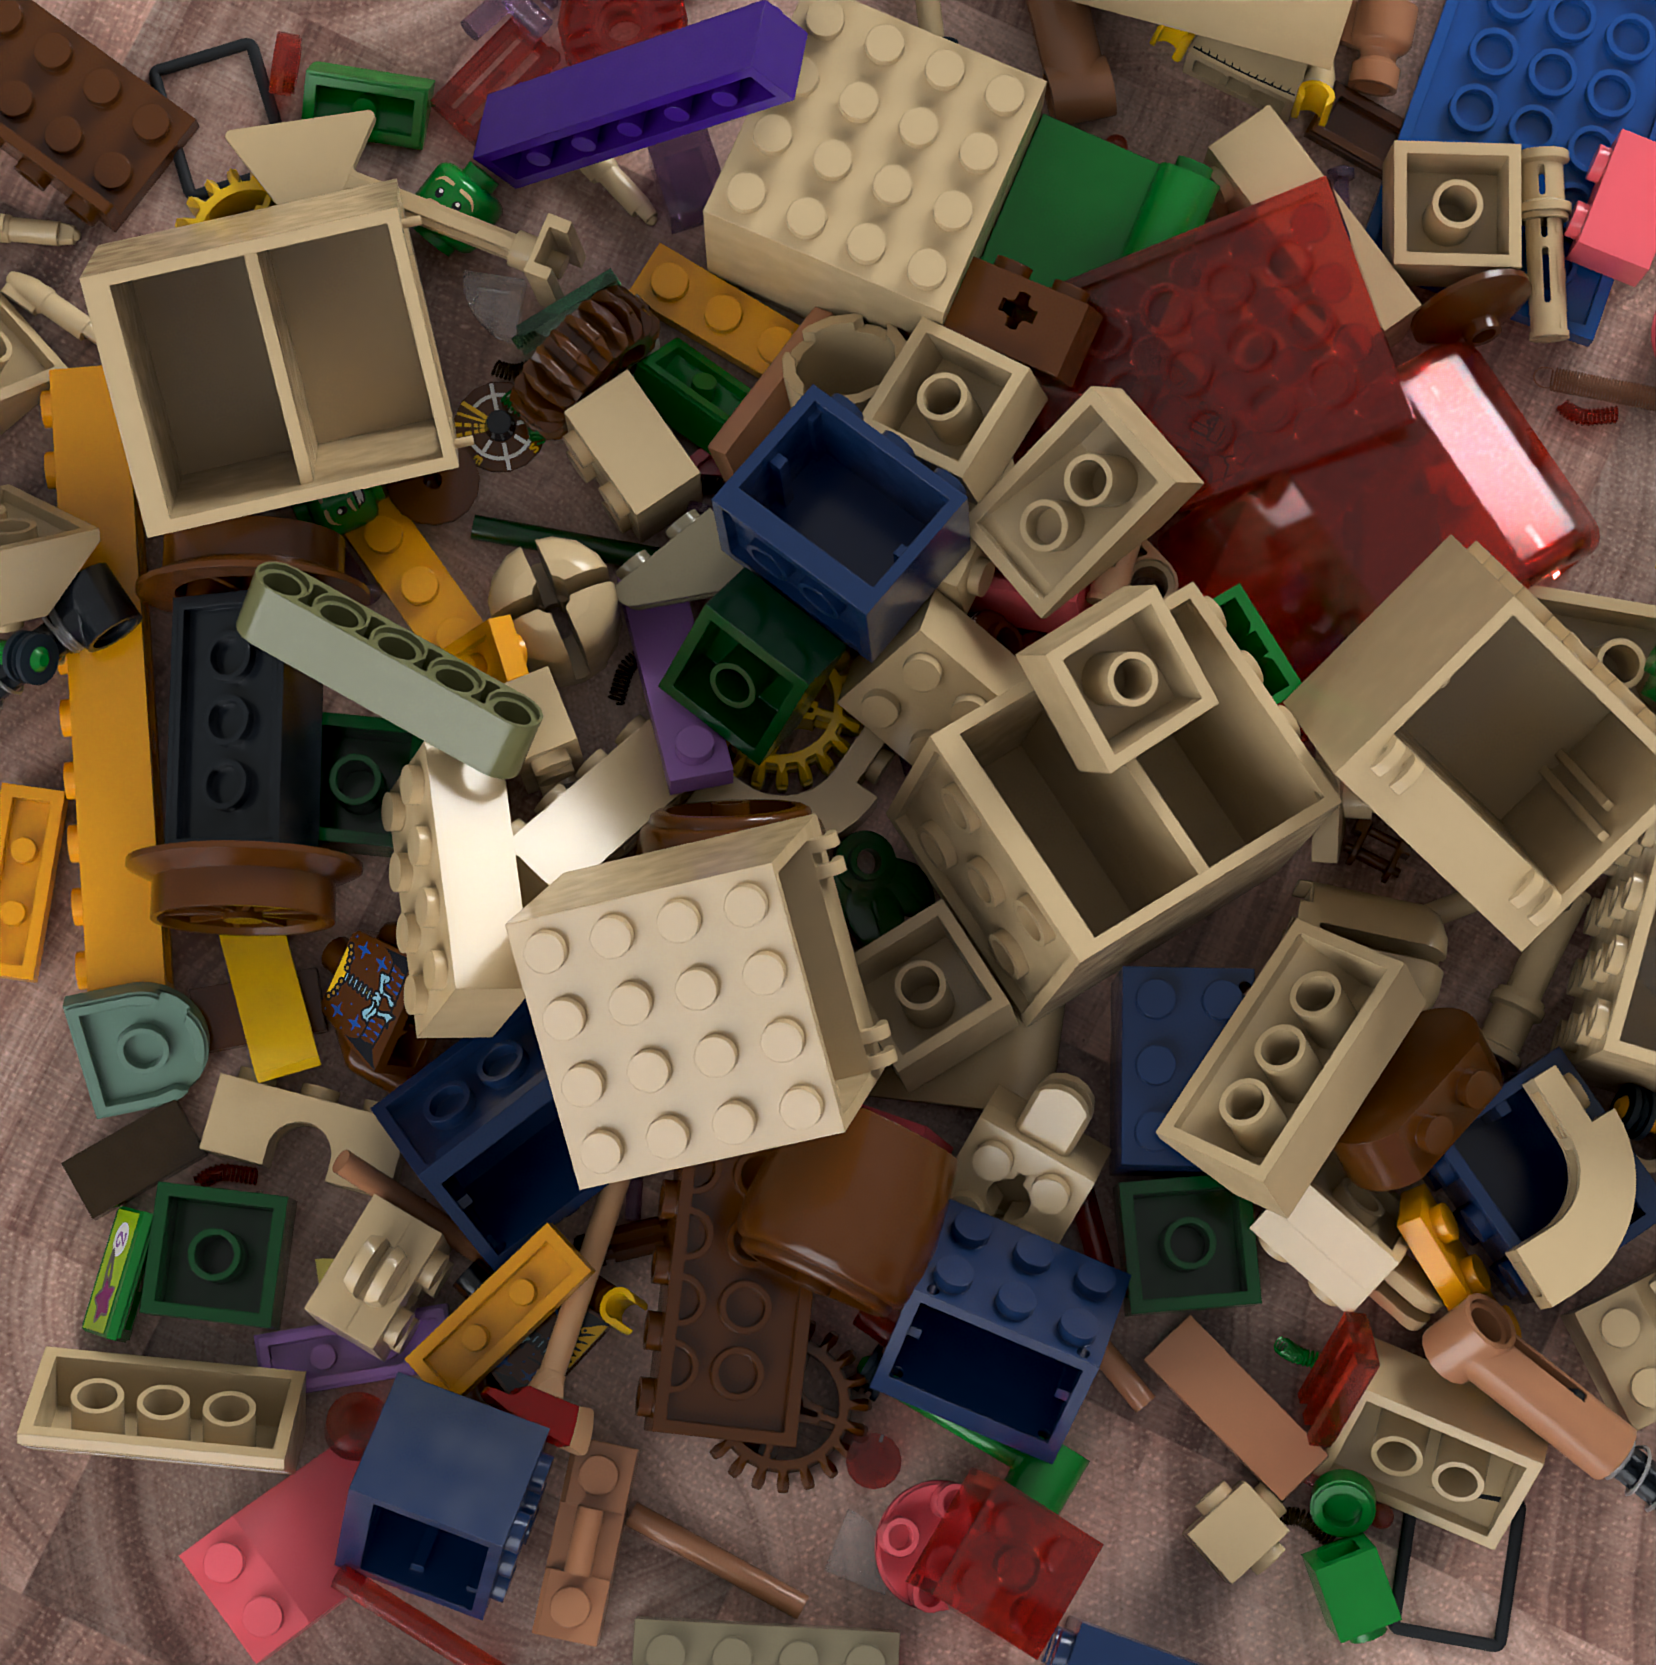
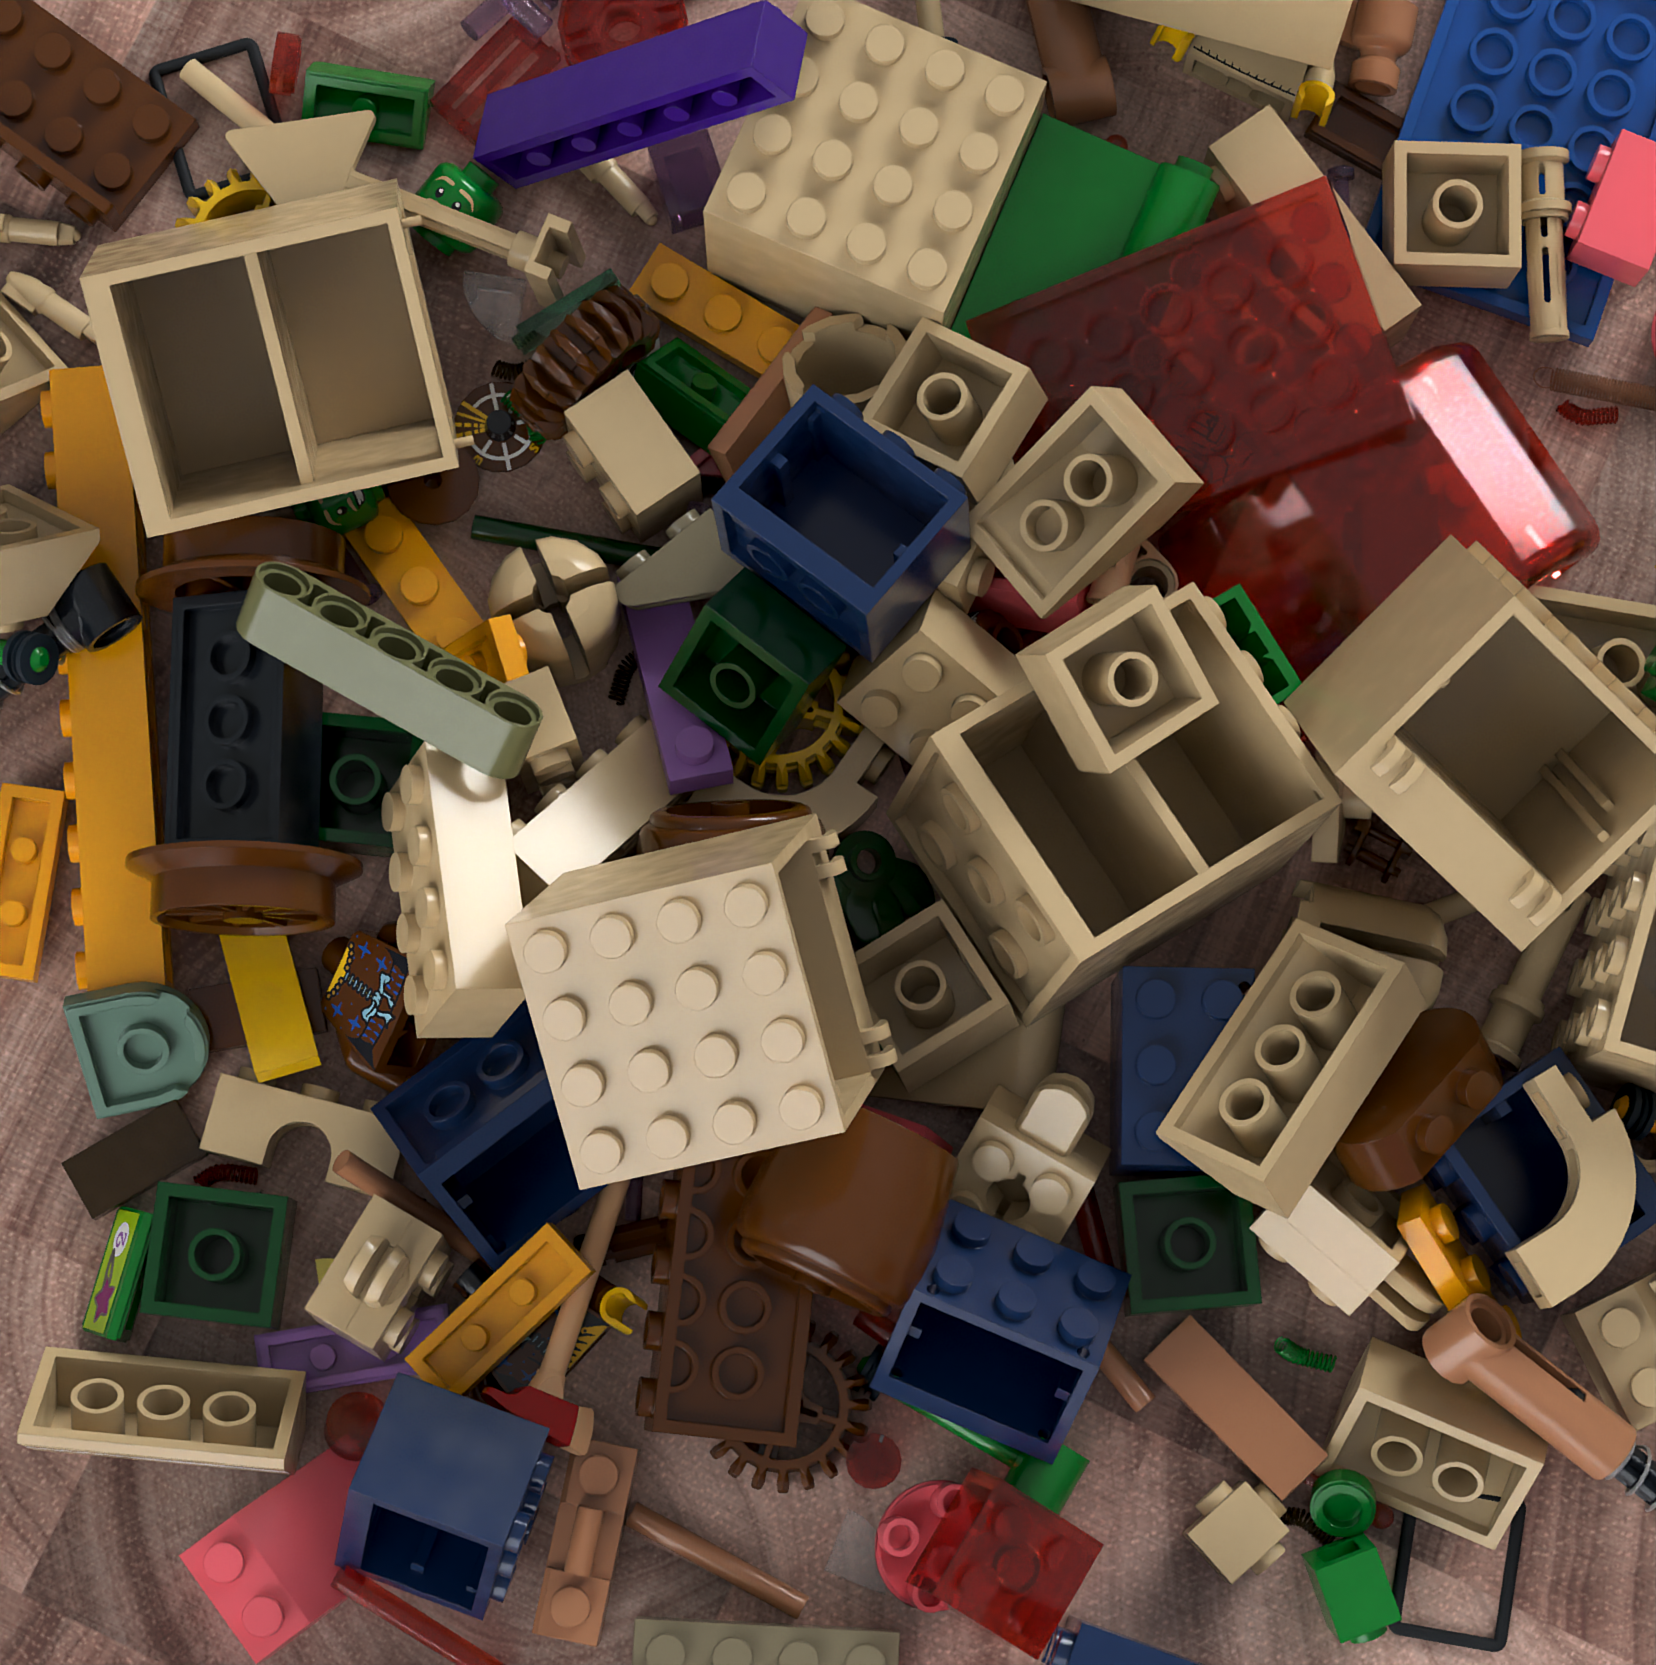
reddish brown brick [943,255,1103,388] -> none
clear red tile [1297,1311,1380,1447] -> none
reddish brown dish [1410,268,1532,347] -> none
none -> tan piece [180,59,275,128]

